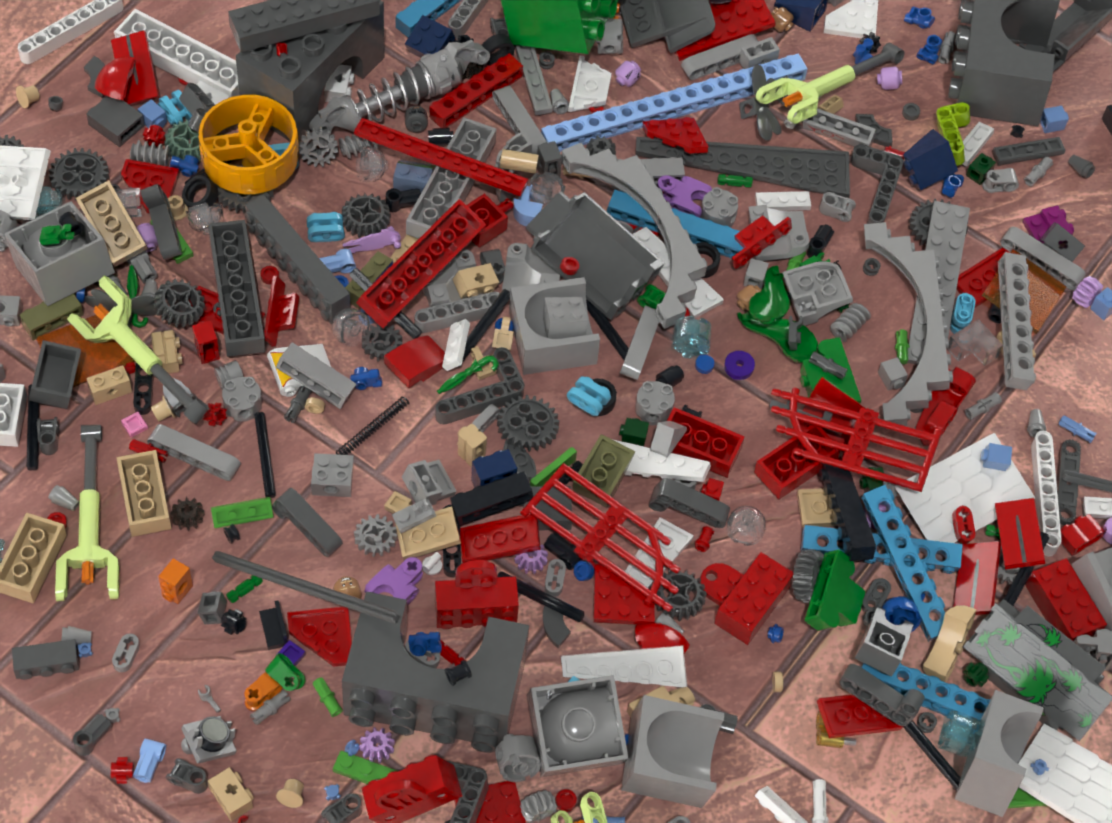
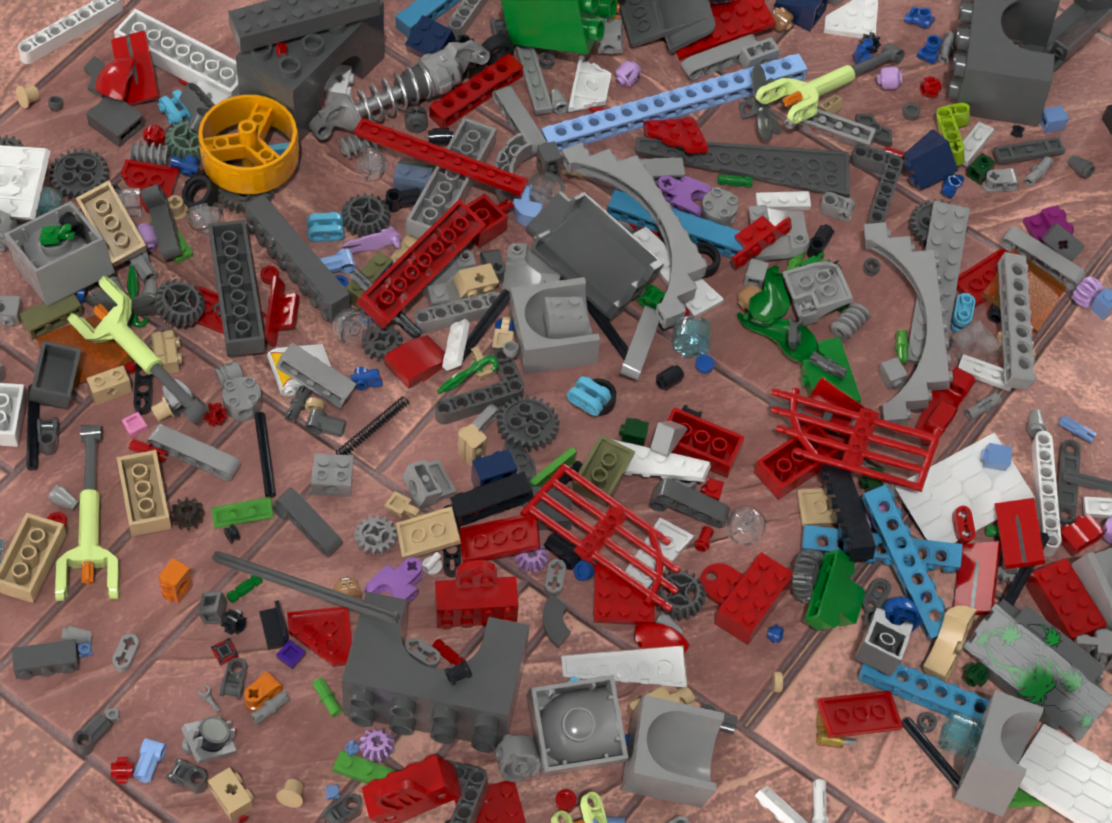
medium blue brick [138,99,167,128] -> none
red piece [192,320,220,364] -> none
green piece [265,653,306,691] -> none
light grey gear [299,127,338,167] -> none
light grey plate [392,499,436,533] -> none
blue plate [408,632,442,656] -> none
black axle [497,571,585,622] -> none
tan brick [500,149,539,174] -> none
light grey gear [520,790,557,823] -> none
red tile [560,257,580,275] -> none
dark grey gear [586,135,616,156] -> none
light grey brick [635,381,675,425] -> none
dark purple piece [724,350,755,380] -> none
dark grey beam [839,664,925,726] -> none
medium blue piece [1031,759,1049,775] -> none
none -> tile [211,638,239,666]
none -> dark grey piece [220,658,247,700]
none -> dark grey piece [305,409,346,437]
none -> light grey hinge [503,341,519,358]
none -> red gear [920,76,942,98]
none -> white plate [958,354,1011,392]

